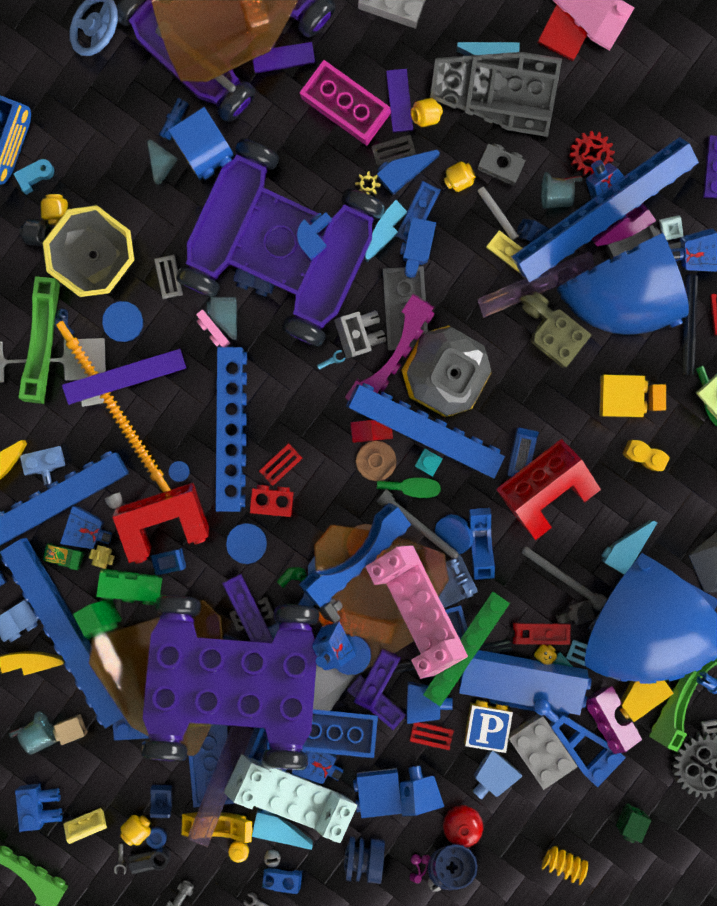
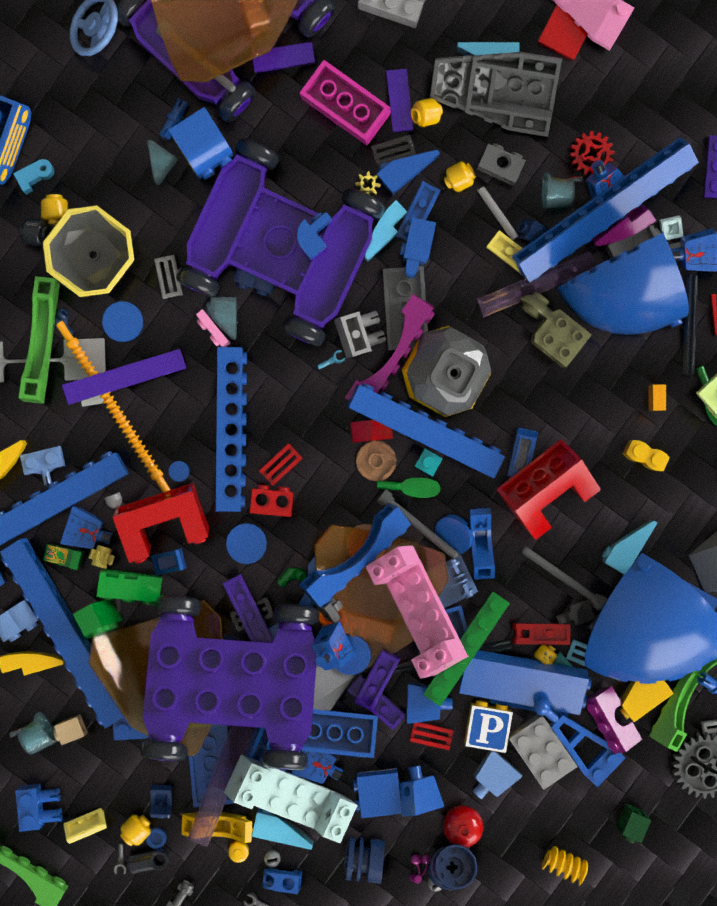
yellow piece [599,375,648,417] -> none

